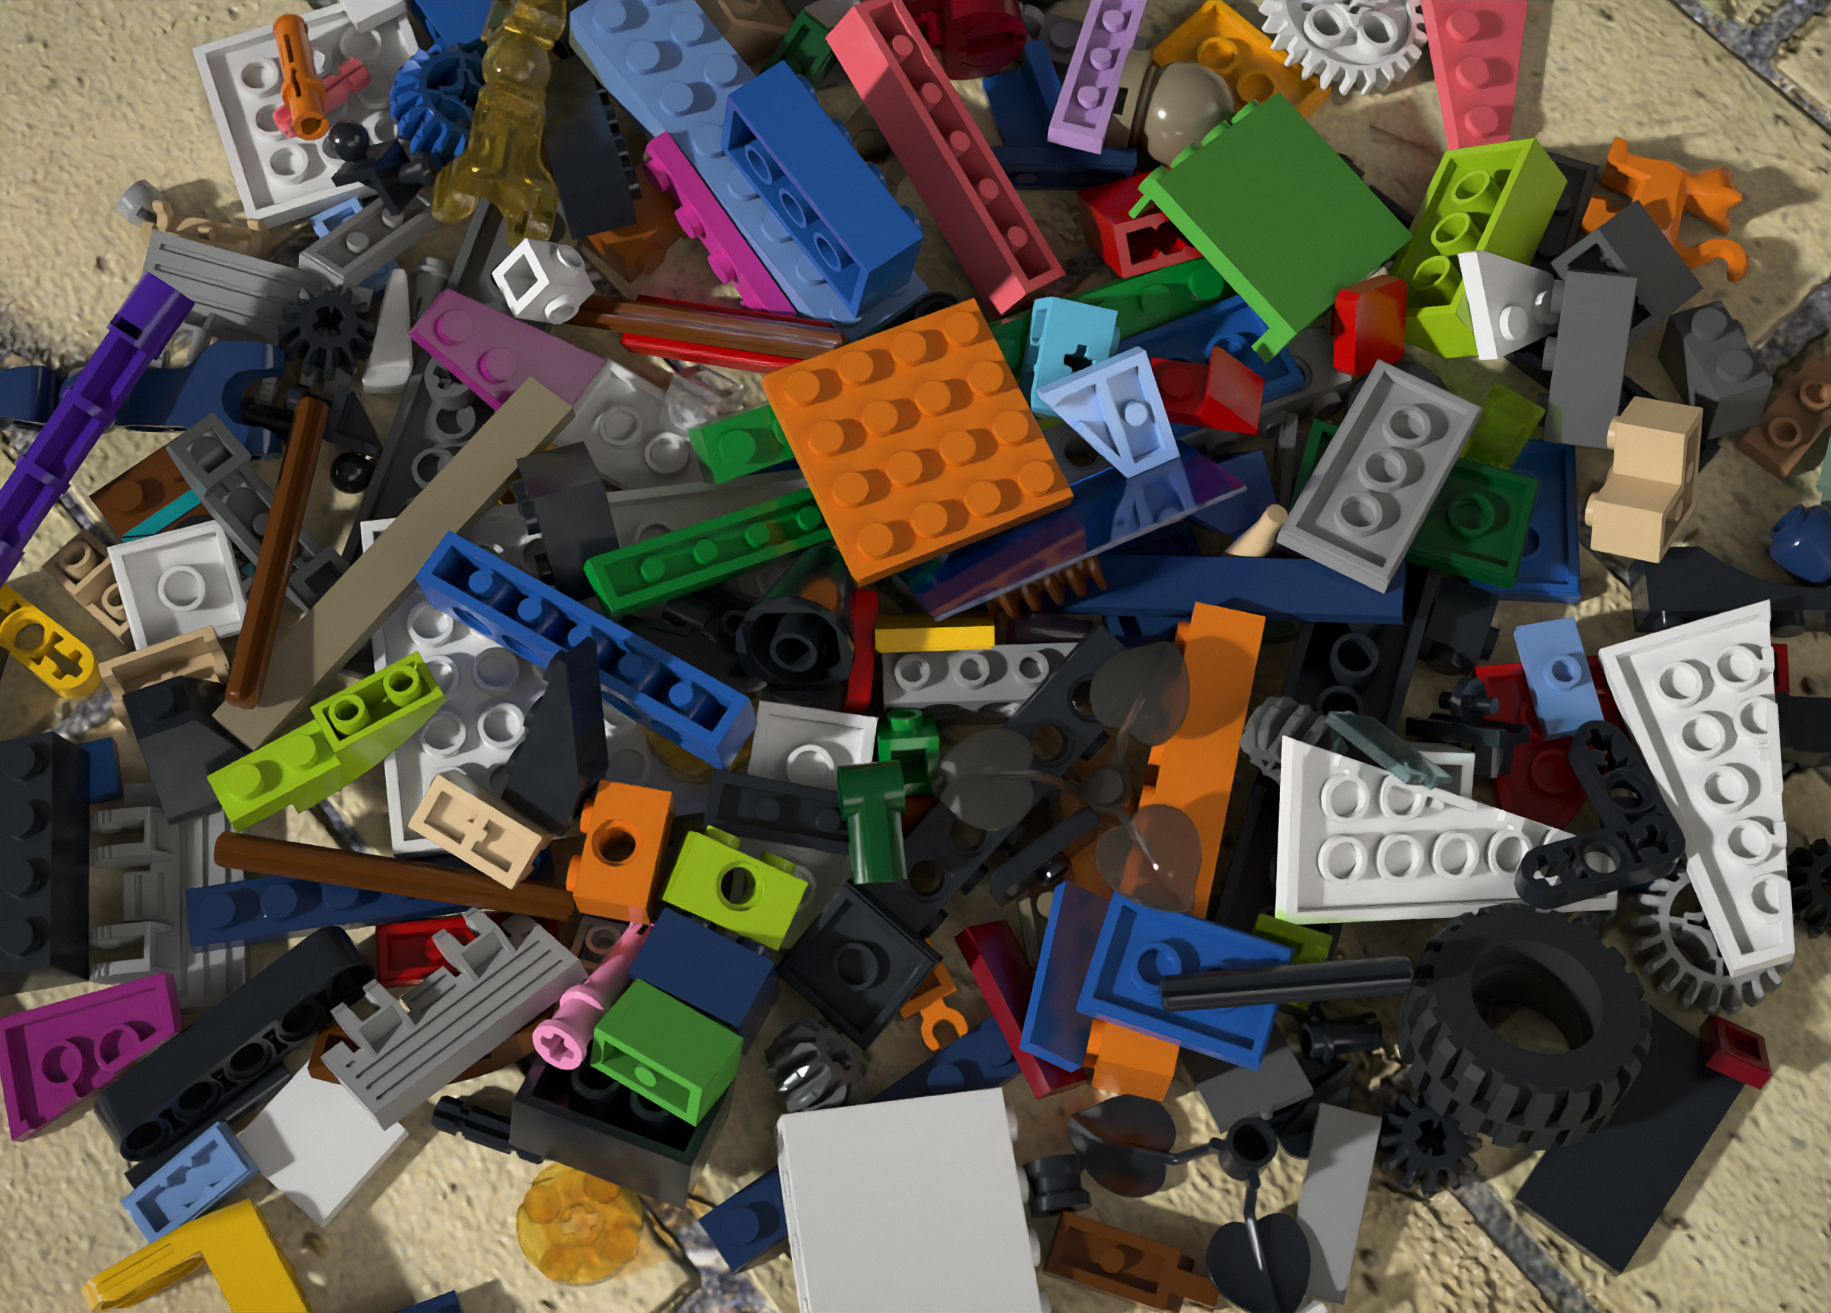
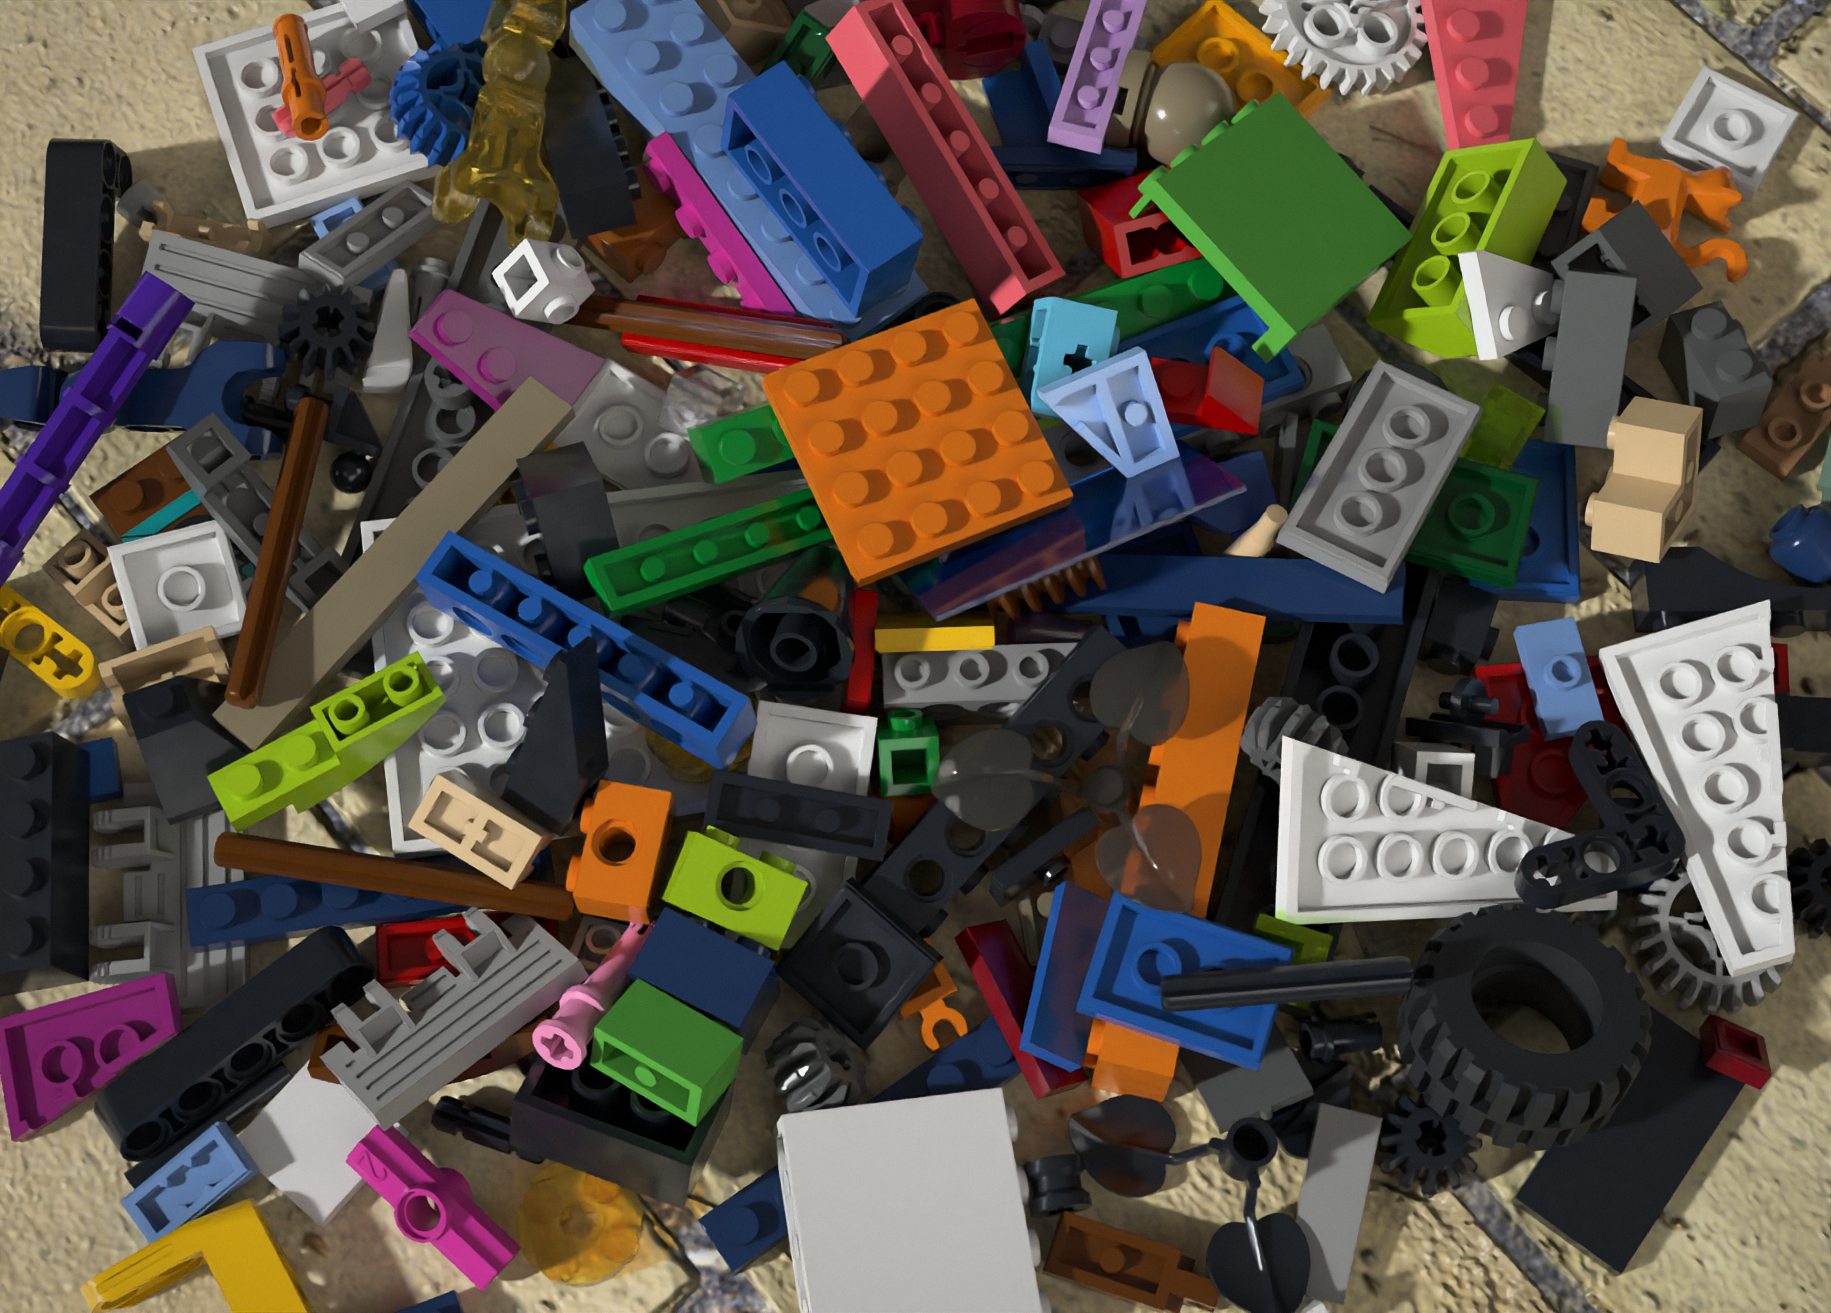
black piece [328,120,444,216] -> none
dark green piece [837,760,907,885] -> none
clear light blue piece [1324,711,1454,790] -> none
red piece [1330,274,1407,377] -> none
none -> black beam [39,138,133,353]
none -> dark pink piece [345,1124,522,1291]
none -> white tile [1653,66,1801,202]

